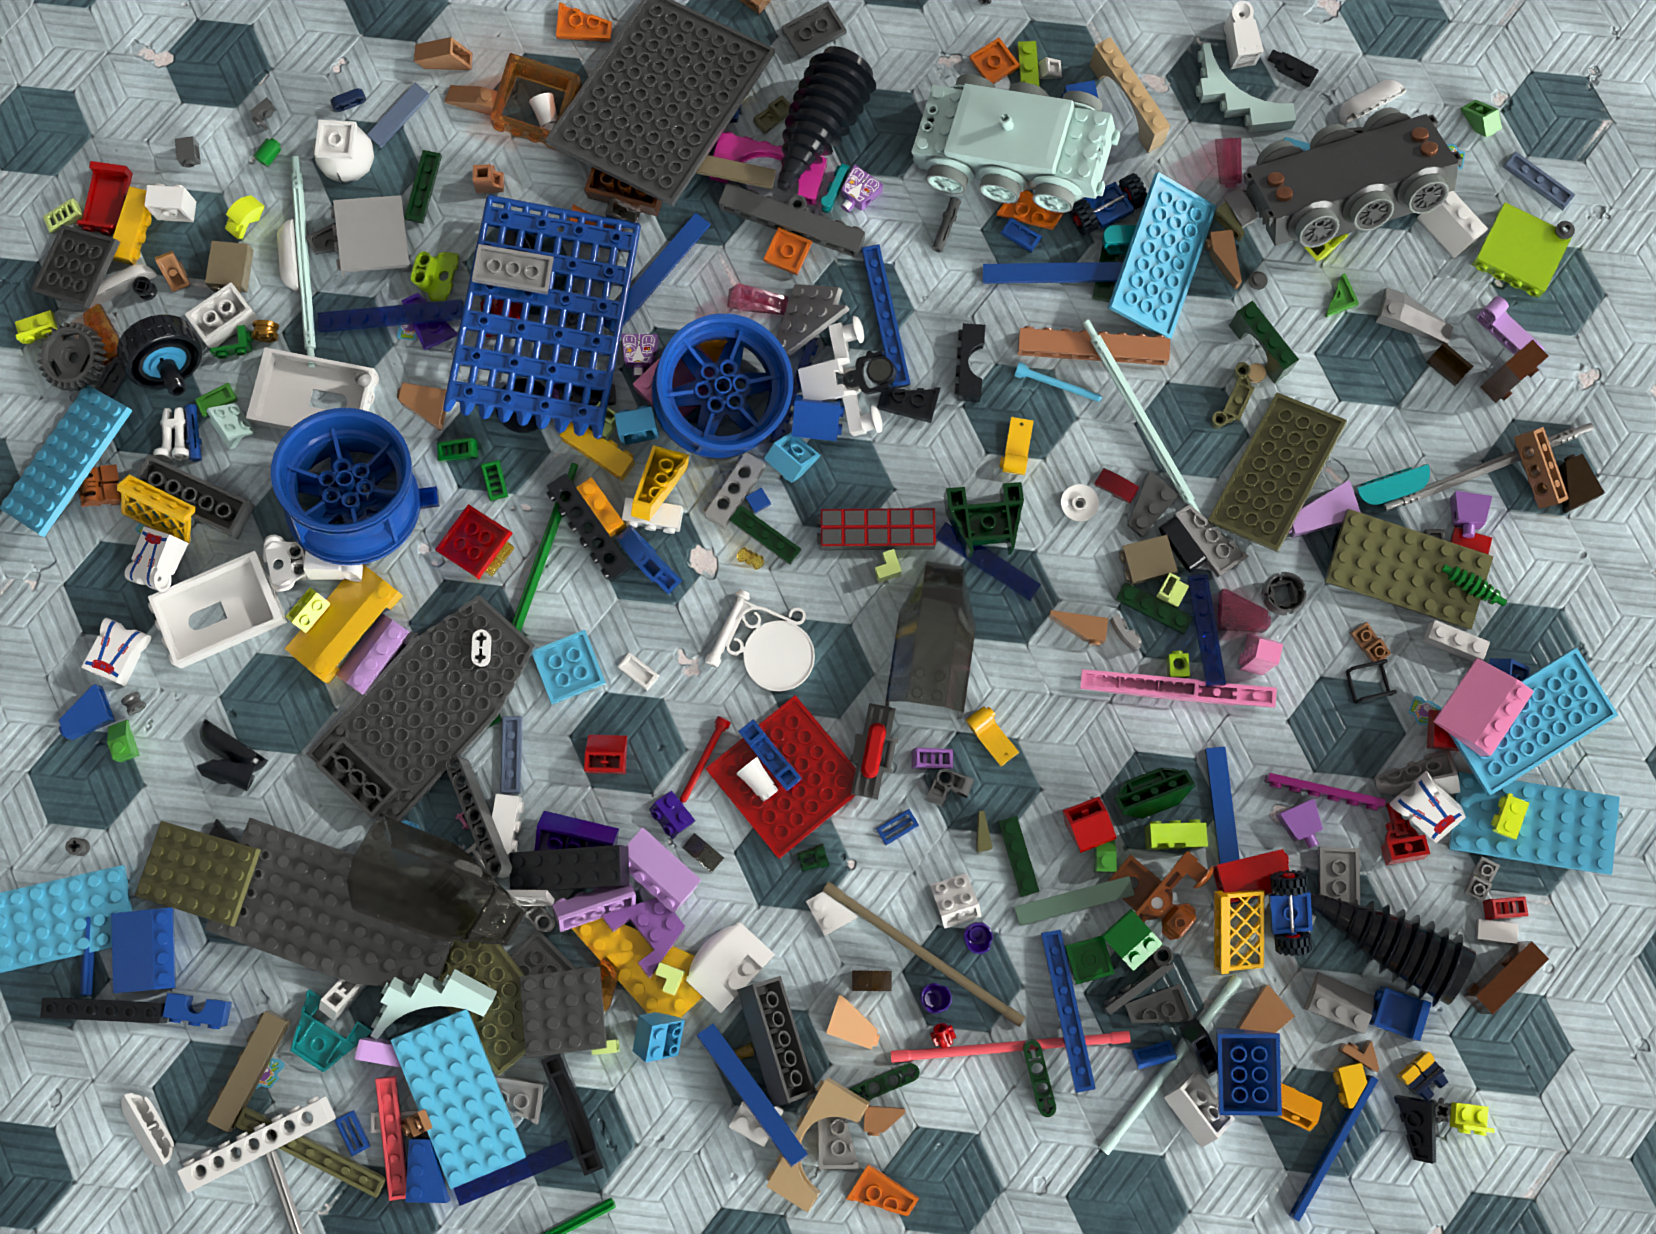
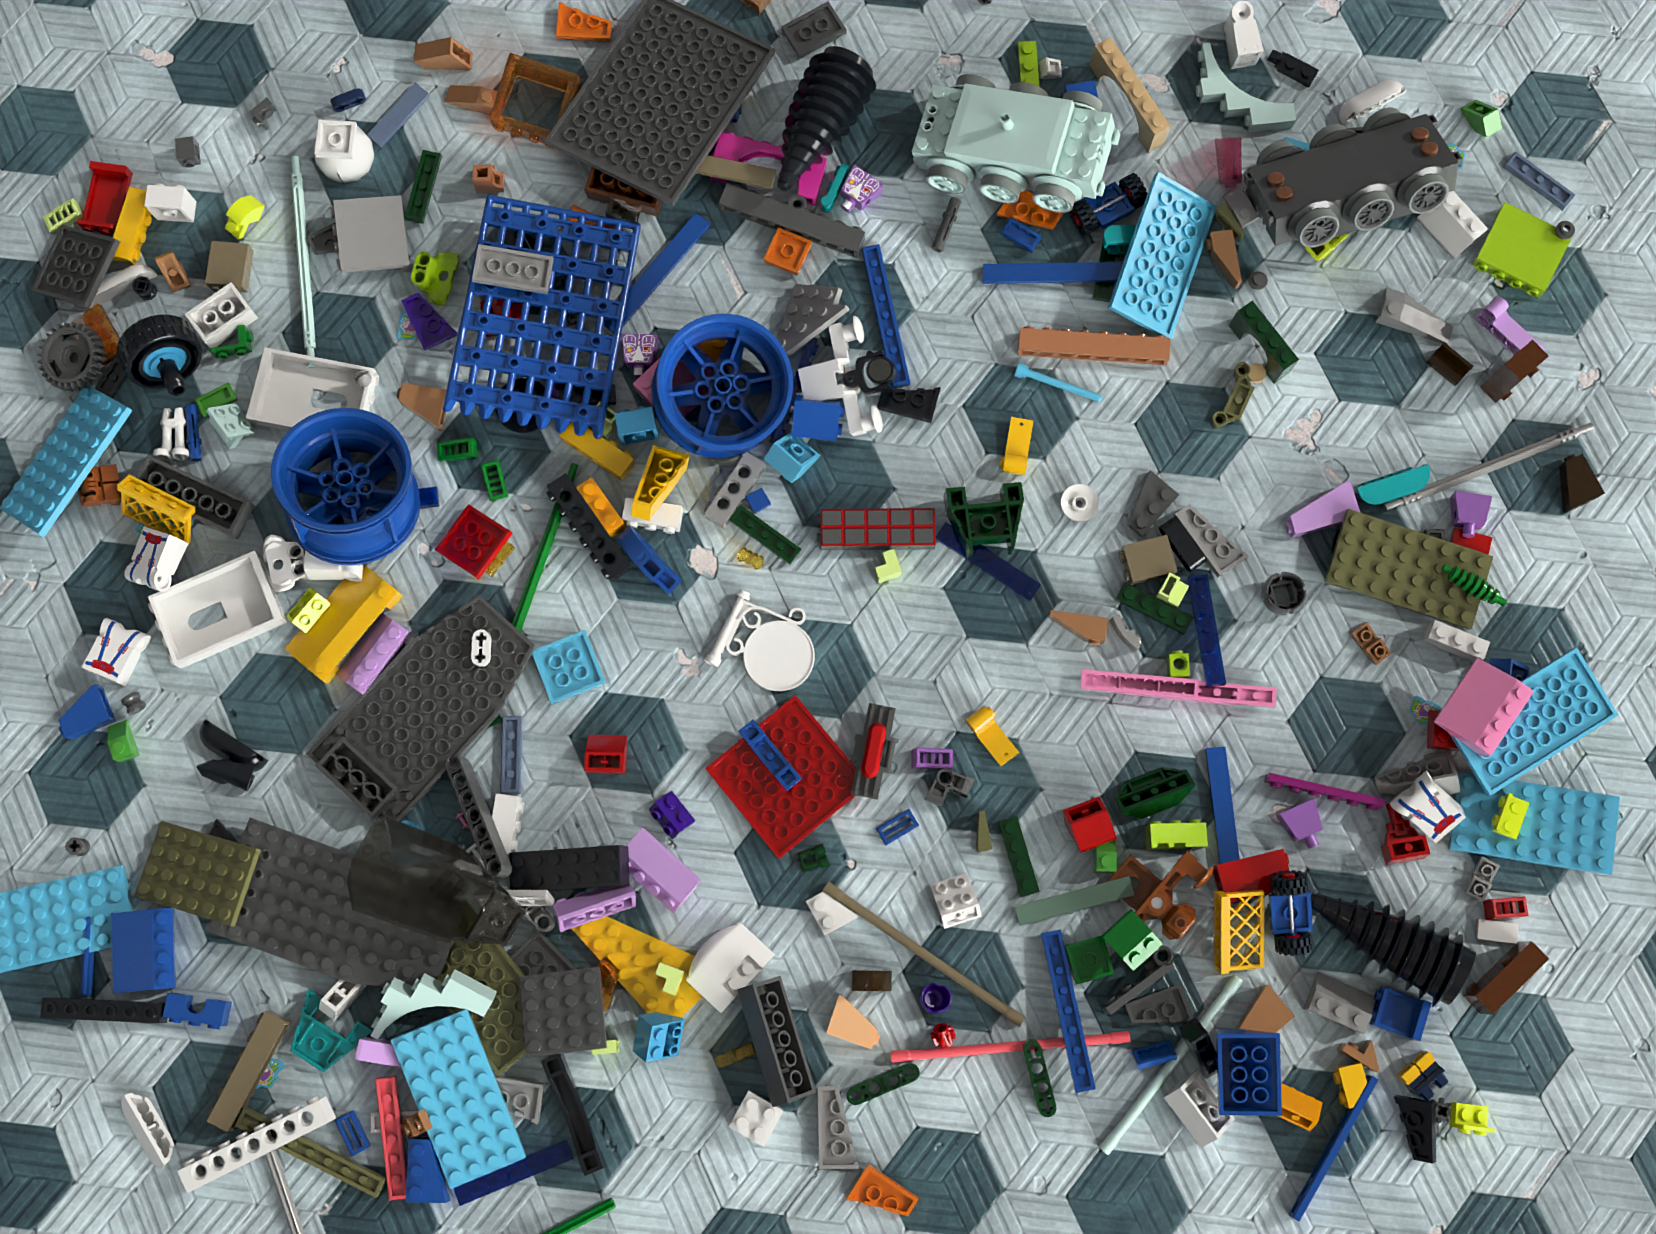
neon yellow bracket [15,310,58,344] -> none
pearl gold wheel [251,320,279,342] -> none
green brick [253,138,281,167] -> none
white brick [277,219,300,291] -> none
clear blue plate [318,299,464,332] -> none
white plant [529,93,559,136] -> none
dark purple slope [534,811,619,851] -> none
medium lavender wing [602,898,685,978] -> none
white tile [617,652,659,691] -> none
red piece [680,716,731,803] -> none
clear smoke slope [682,833,724,873] -> none
blue tile [697,1023,808,1167] -> none
clear pink slope [727,283,788,315] -> none
white plant [736,757,778,802] -> none
olive slope [753,95,790,134] -> none
tan arch [766,1077,870,1213] -> none
medium nougat slope [863,1105,905,1136] -> none
clear smoke windscreen [885,561,976,719] -> none
black arch [954,323,985,402] -> none
dark purple hair [963,922,993,954] -> none
orange plate [969,37,1020,84] -> none
light aqua axle [1082,320,1201,514] -> none
dark red slope [1094,468,1139,504] -> none
olive plate [1208,392,1347,552] -> none
clear pink slope [1218,589,1271,633] -> none
bright pink wedge [1238,634,1283,675] -> none
light grey plate [1318,847,1360,905] -> none
bright green tile [1325,273,1359,318] -> none
black piece [1346,659,1397,704] -> none
medium nougat brick [1514,427,1569,509] -> none

